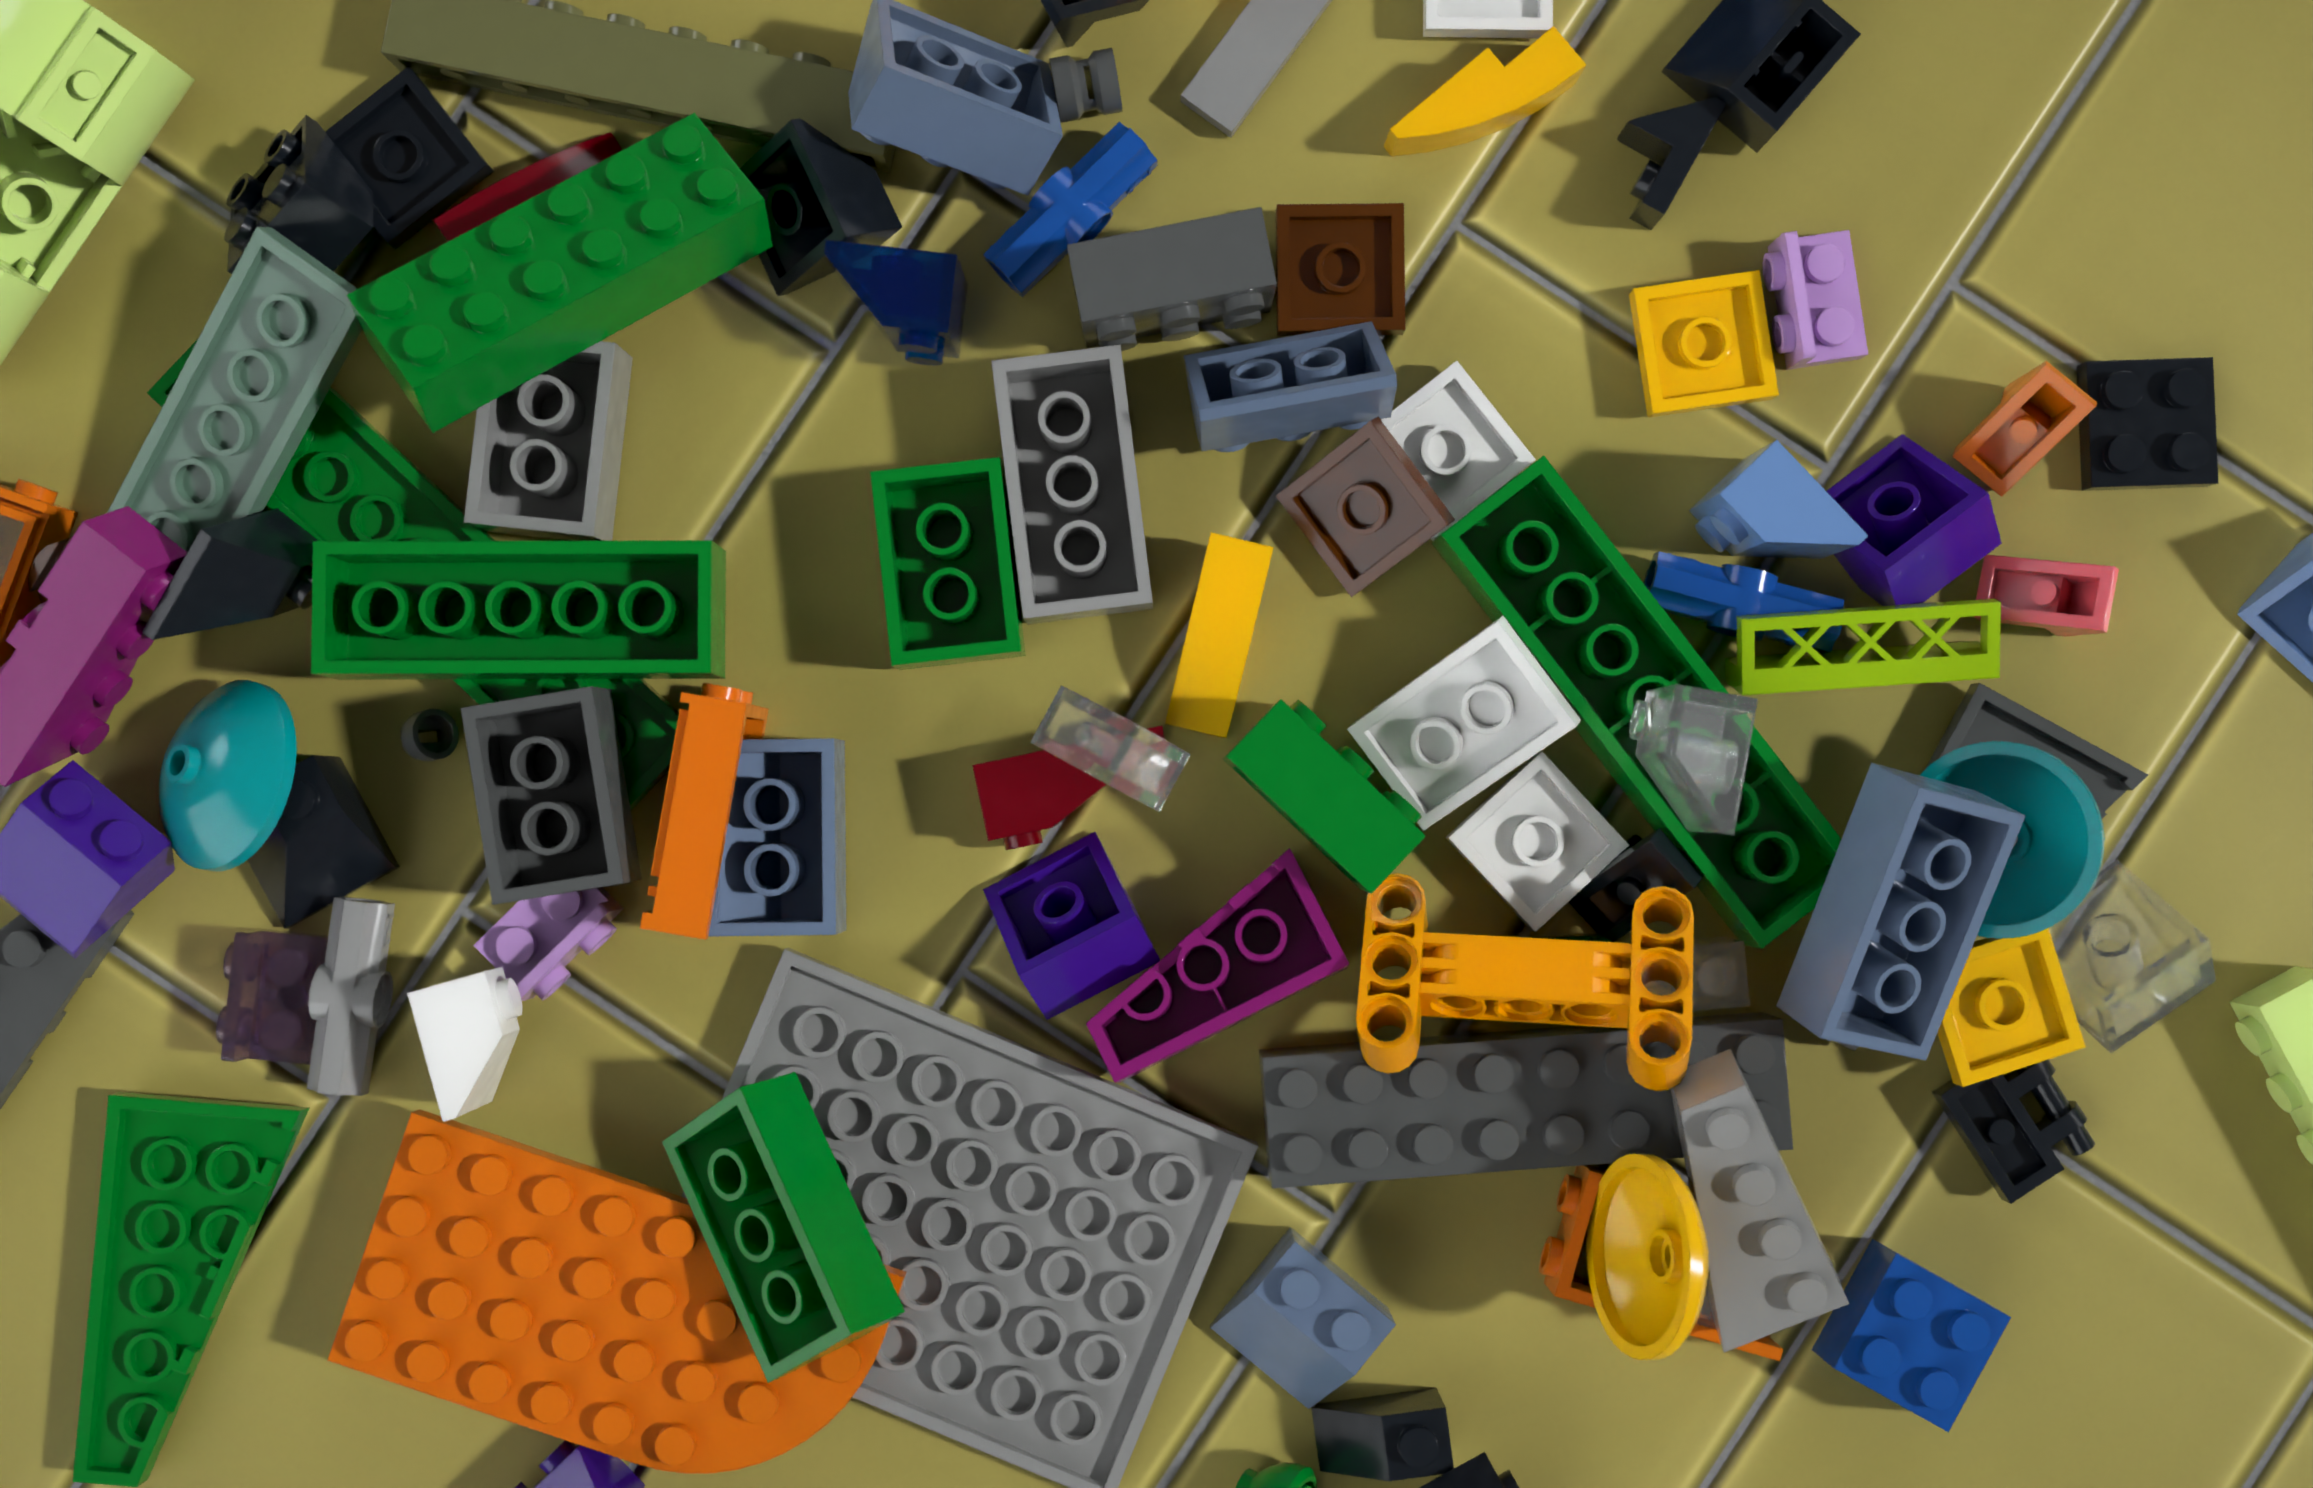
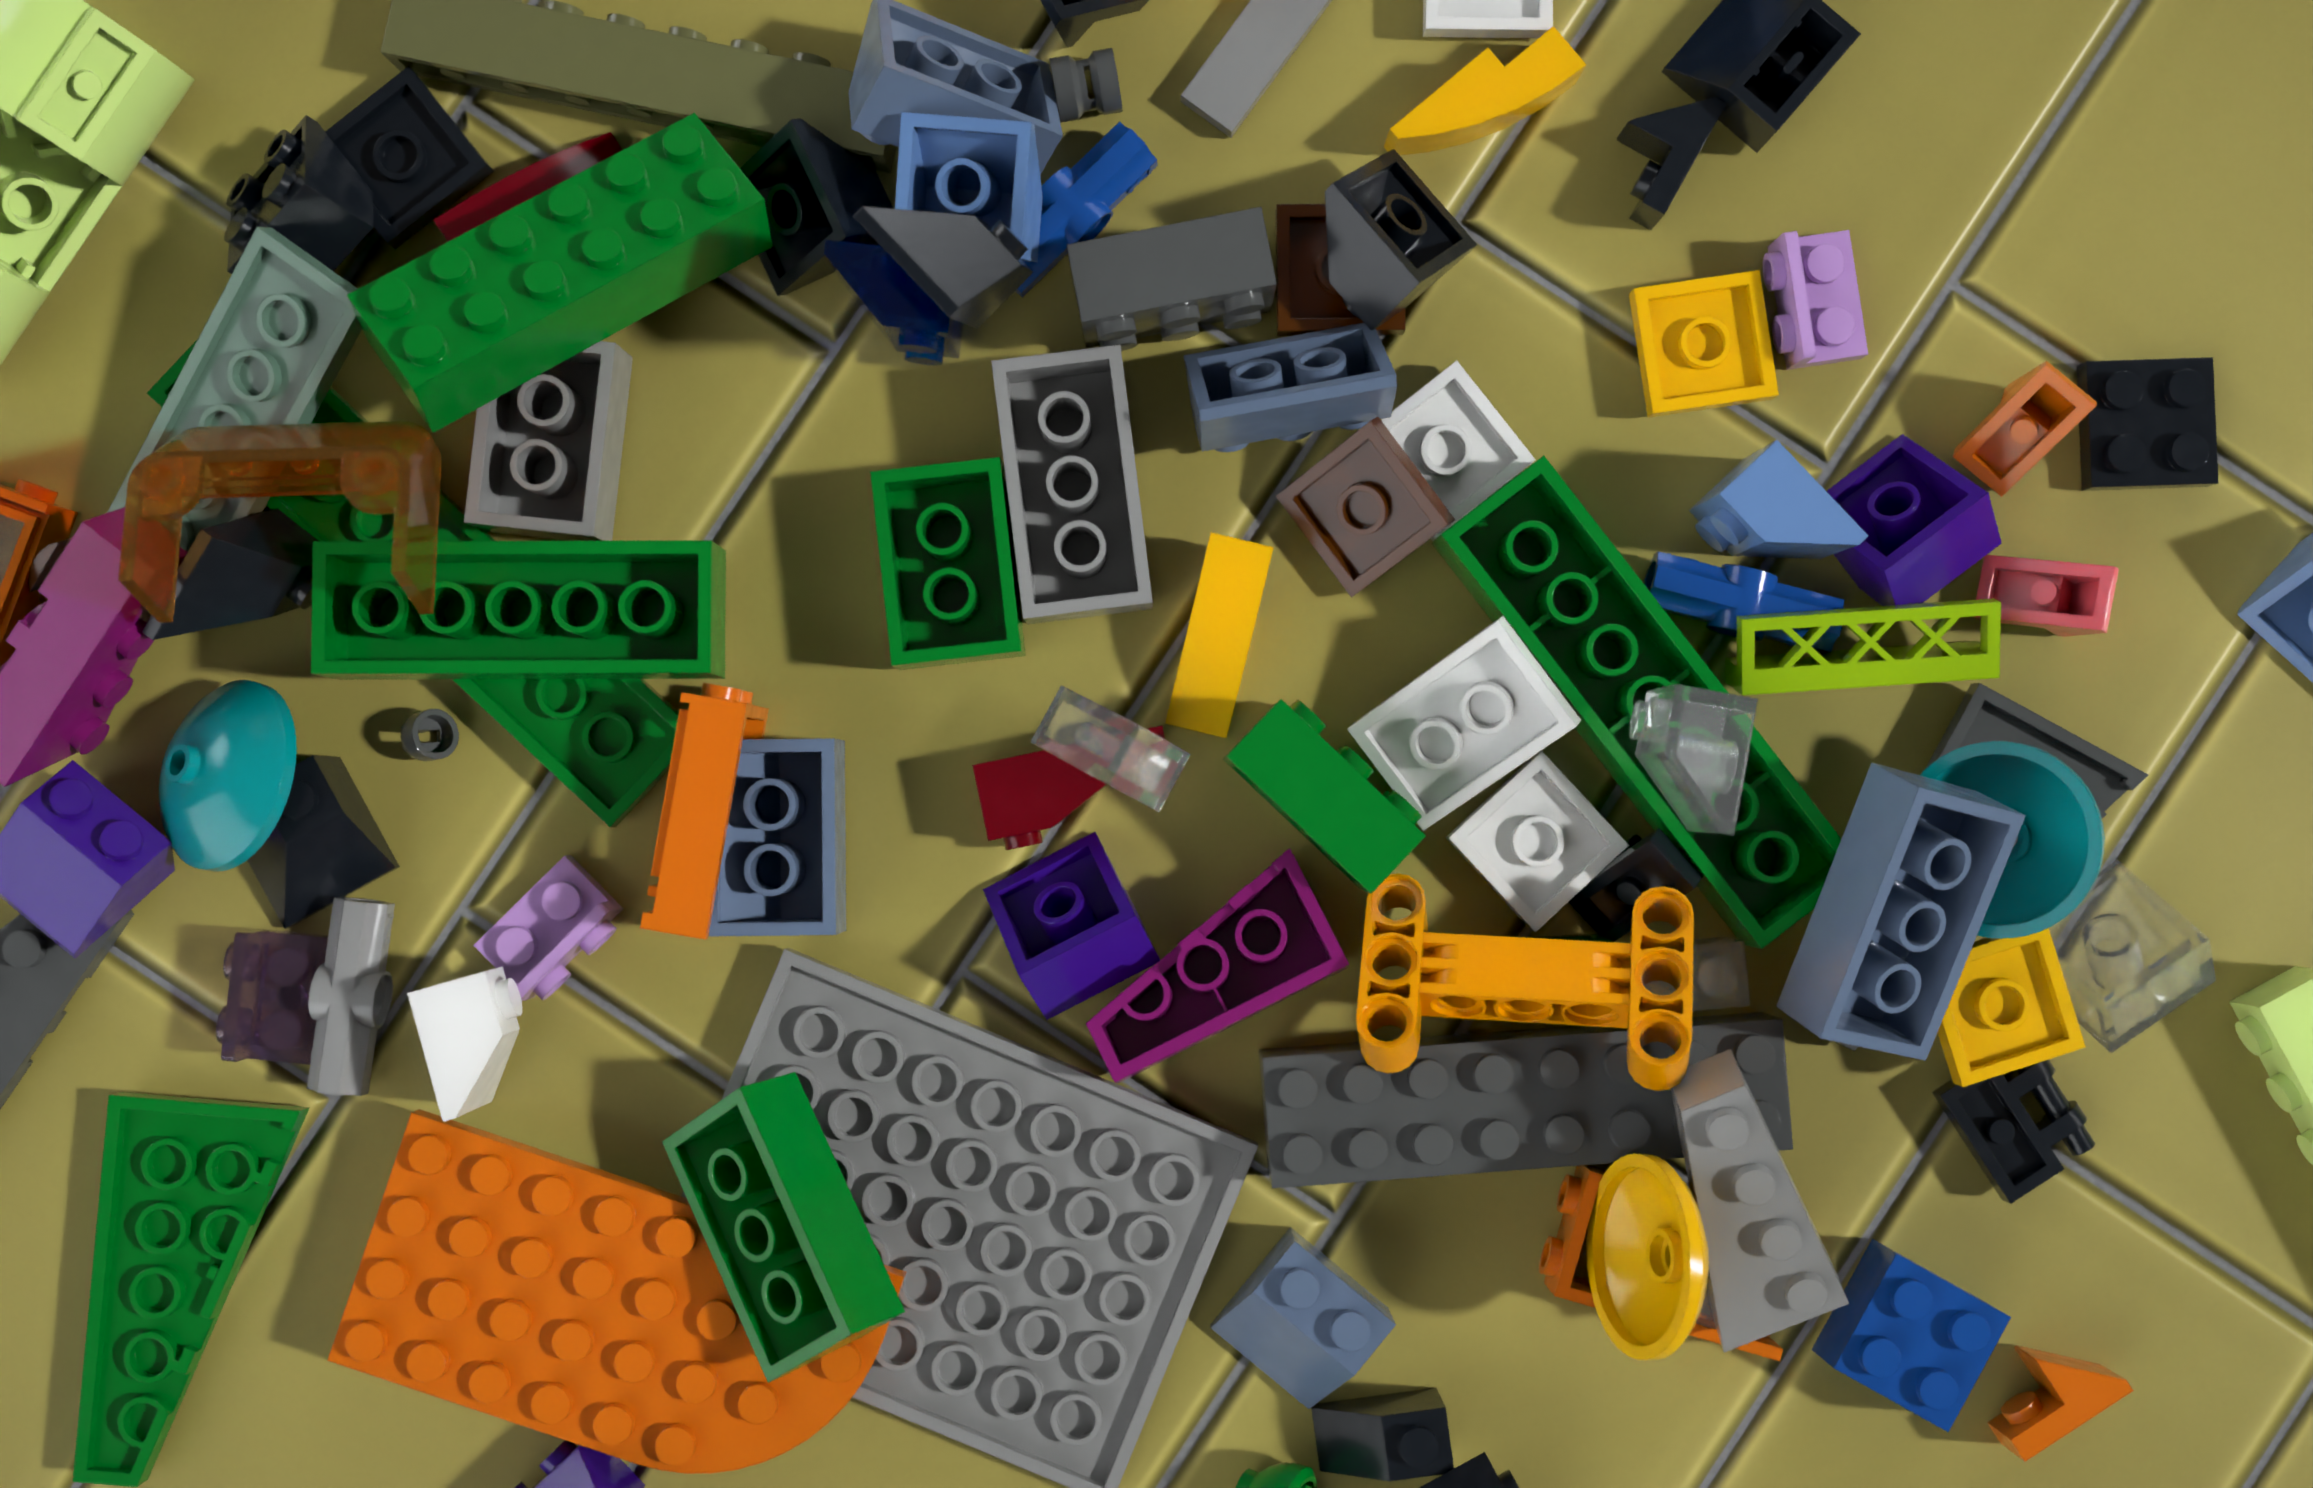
dark grey brick [461,686,642,905] -> none
none -> clear orange windscreen [118,421,441,623]
none -> black slope [853,206,1033,329]
none -> medium blue slope [895,112,1043,262]
none -> black slope [1325,149,1477,331]
none -> orange slope [1987,1345,2133,1462]

